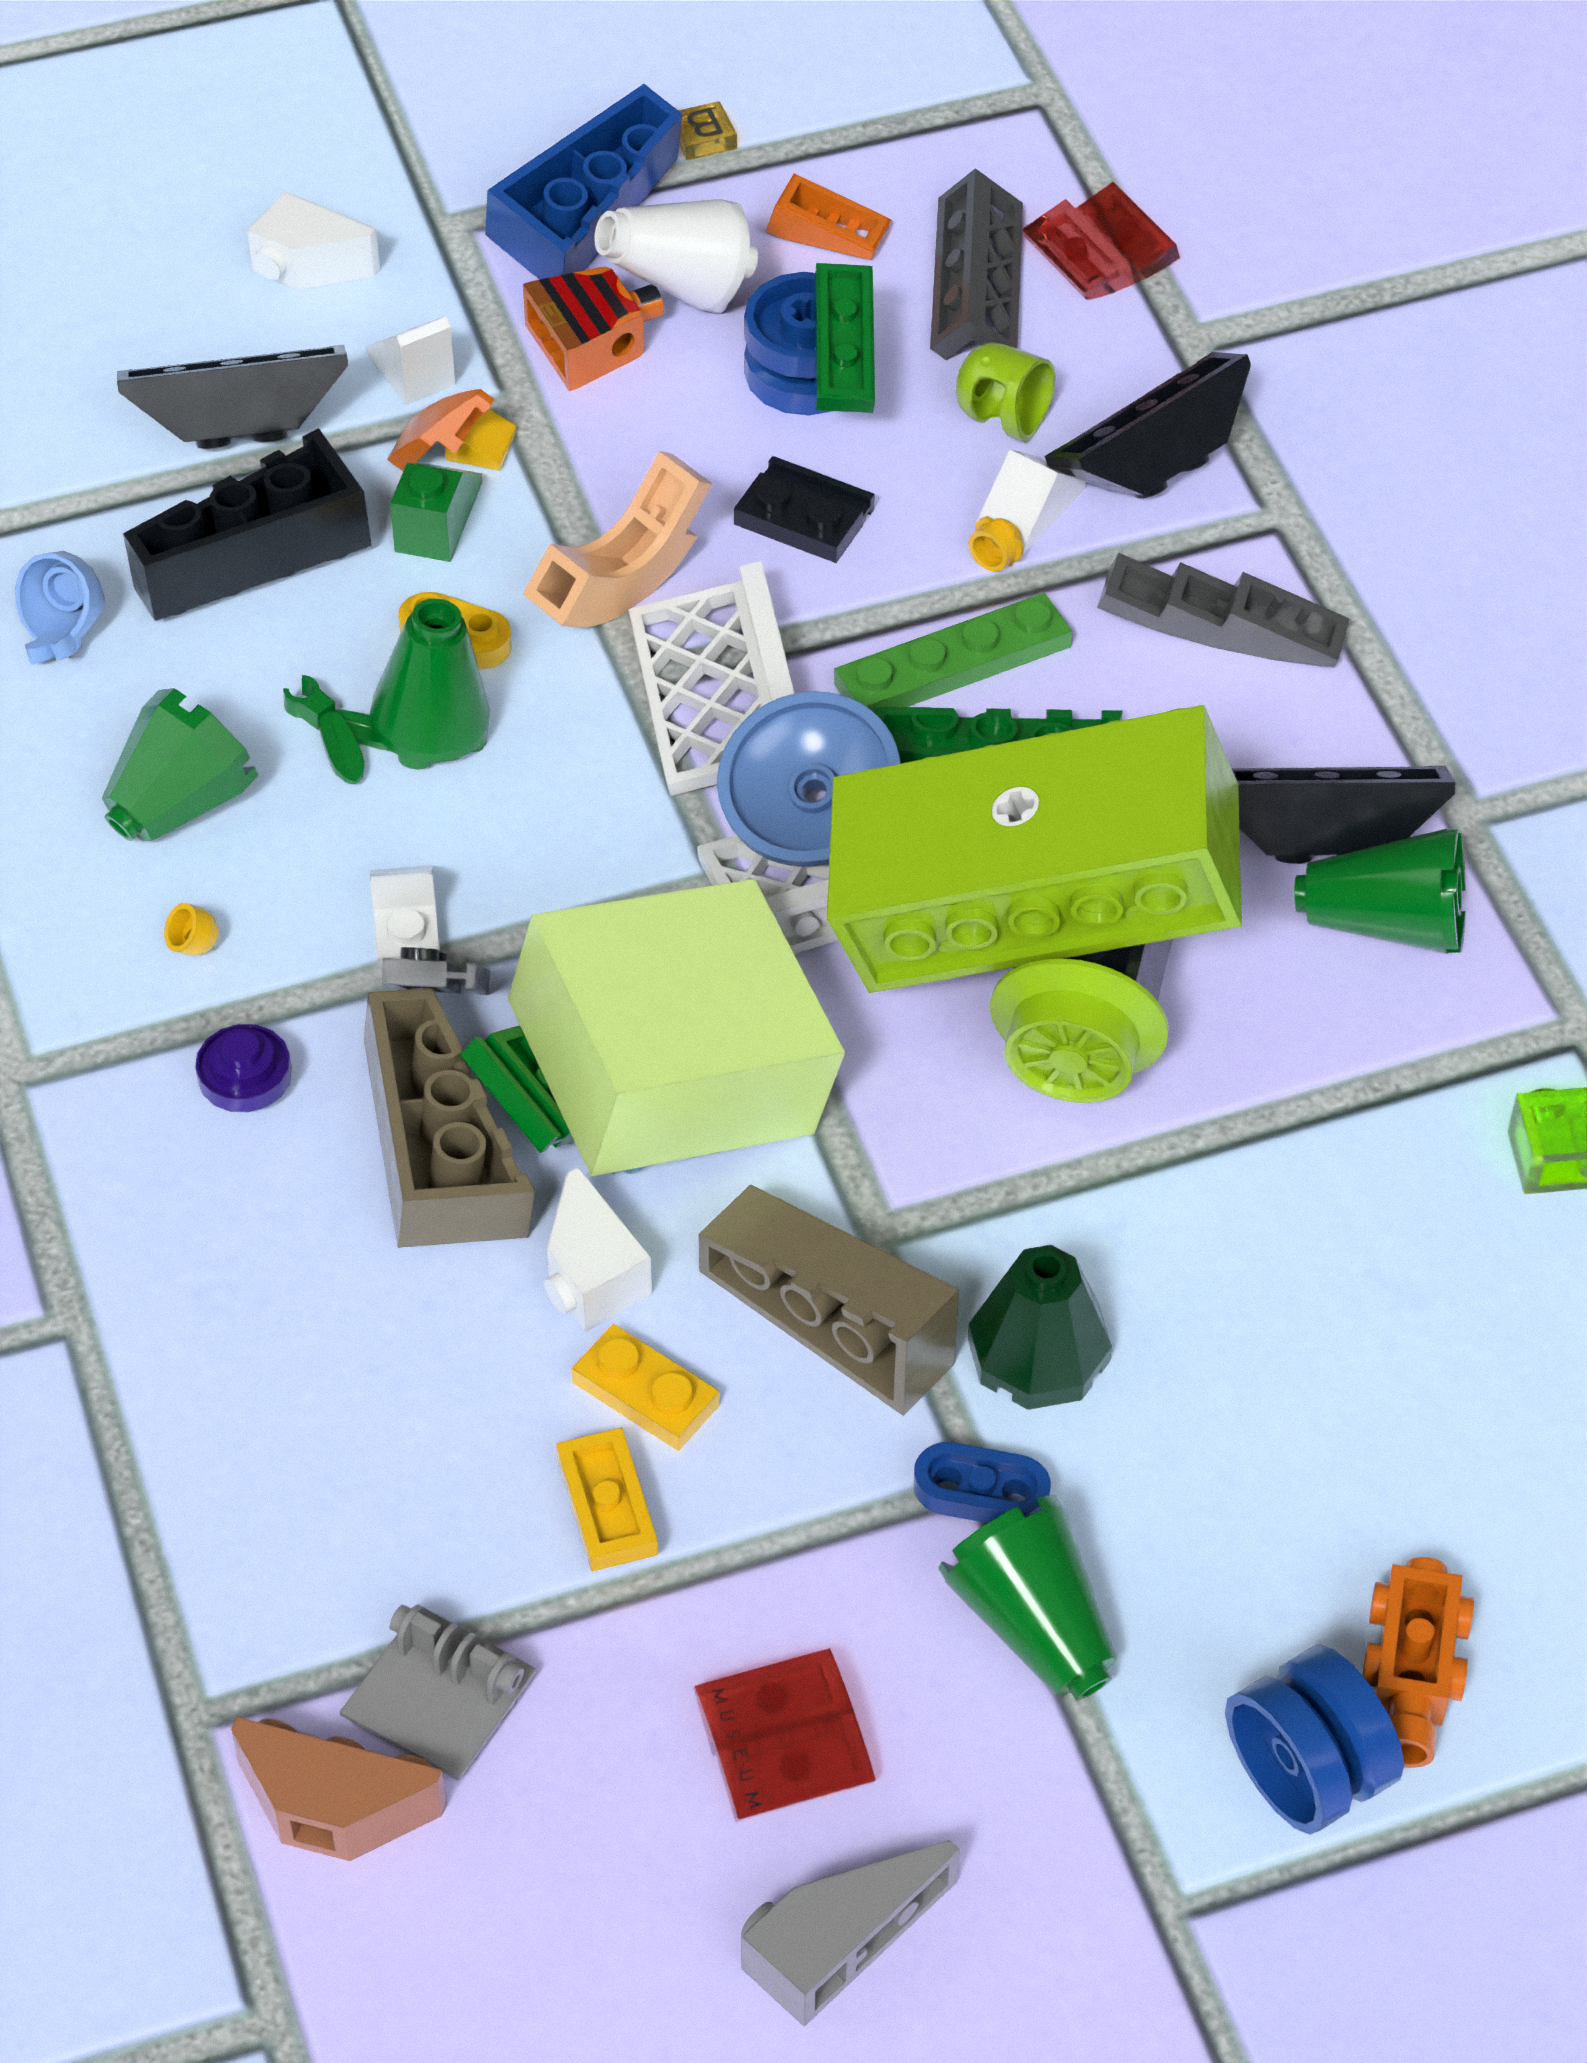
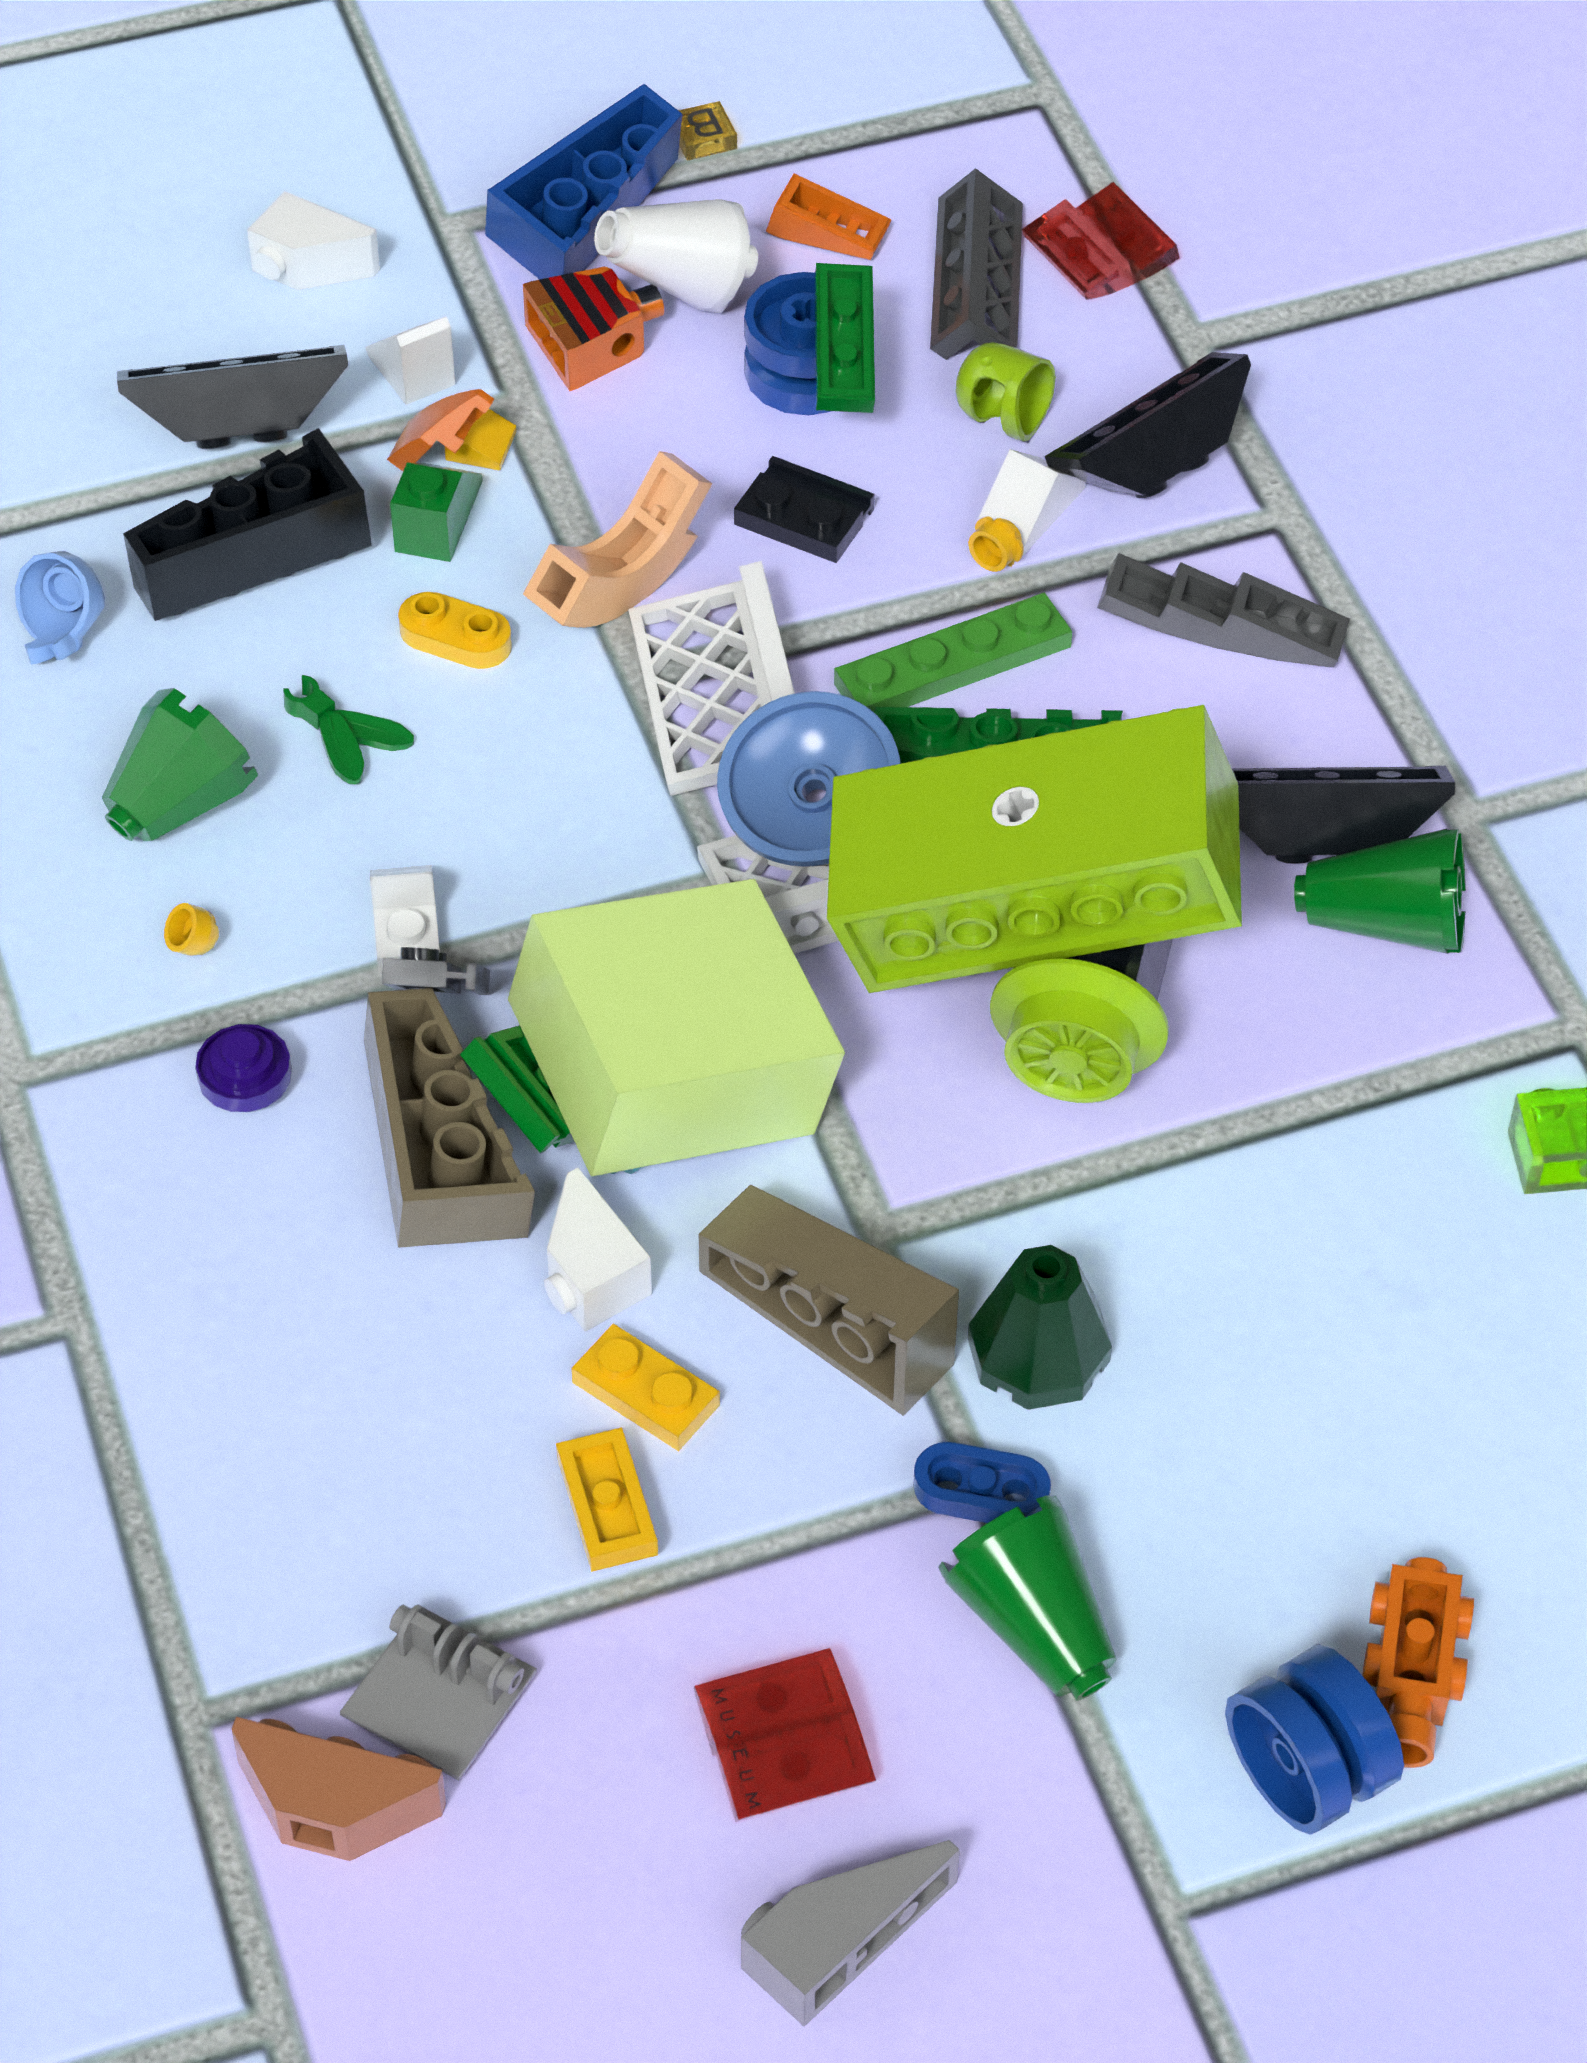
green cone [369,599,490,770] -> none

